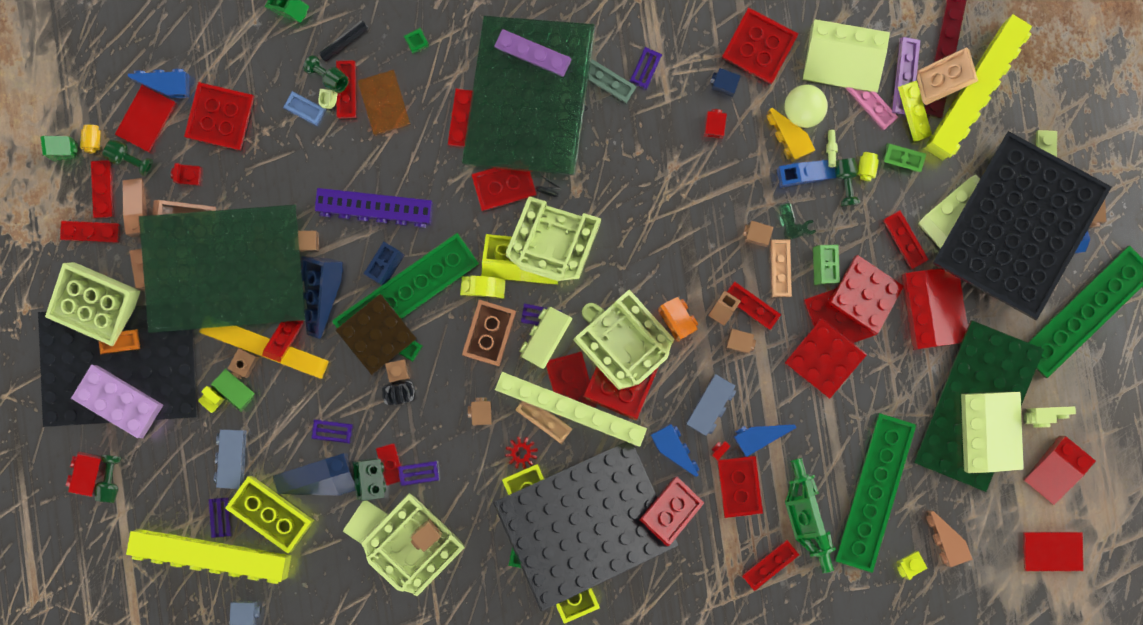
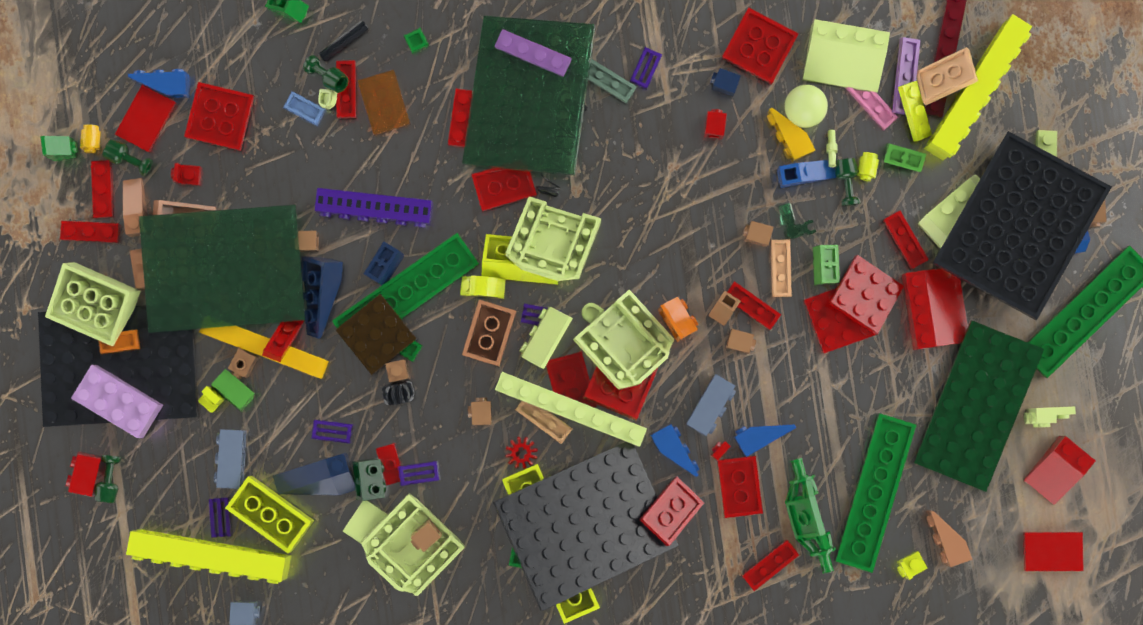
red plate [785,318,867,399] -> none
yellowish green slope [961,392,1024,473] -> none

